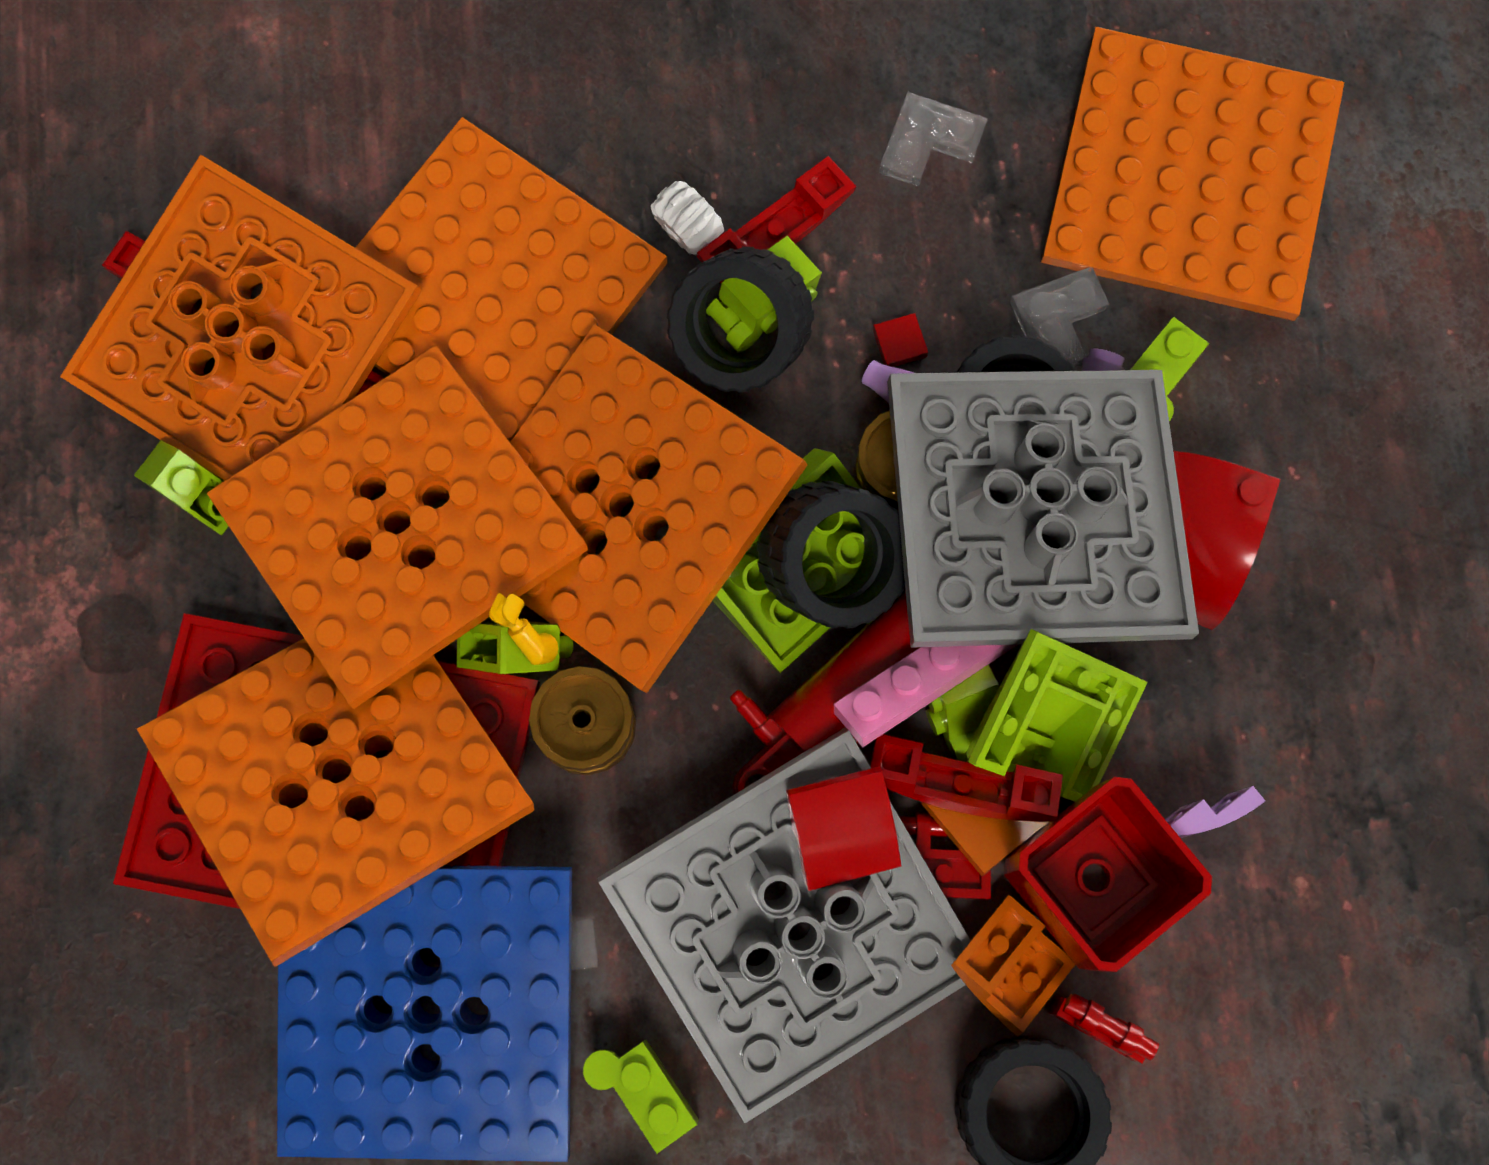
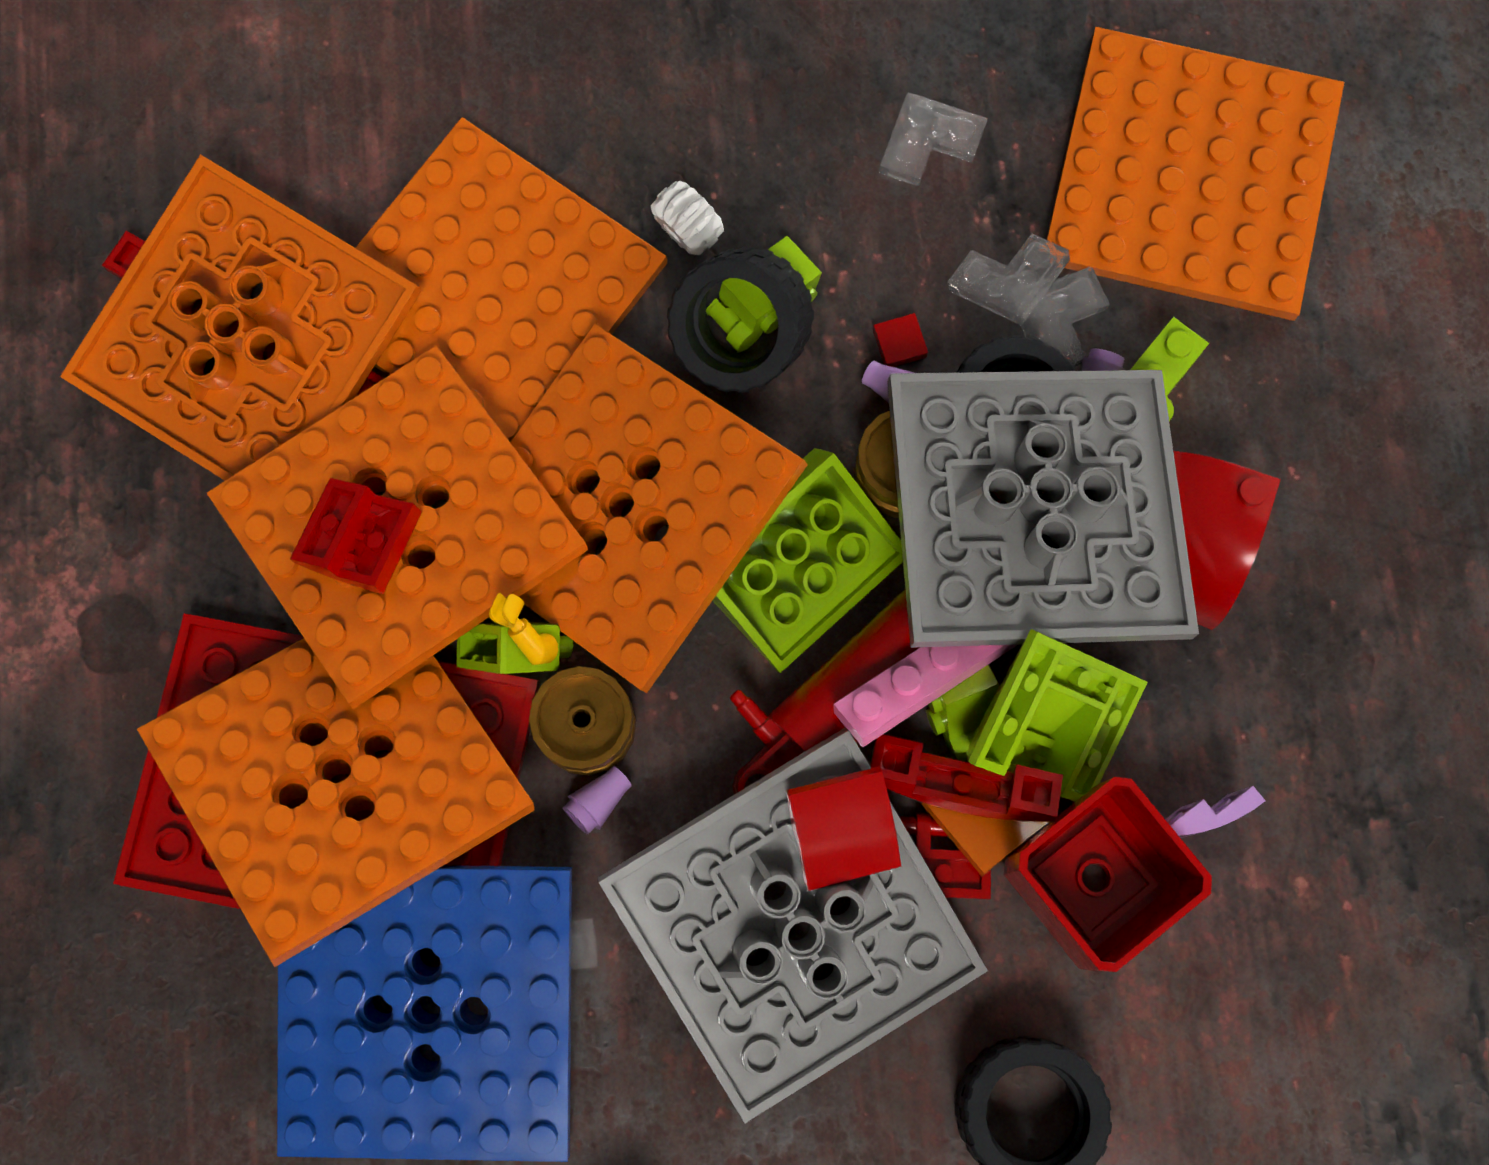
lime slope [134,440,229,536] -> none
lime hinge [583,1039,699,1154] -> none
red slope [696,156,856,284] -> none
black tyre [757,481,905,629] -> none
orange slope [951,895,1075,1037] -> none
red plate [1049,993,1159,1064] -> none
none -> red slope [290,478,422,594]
none -> lavender cone [563,766,632,834]
none -> clear plate [947,233,1070,326]

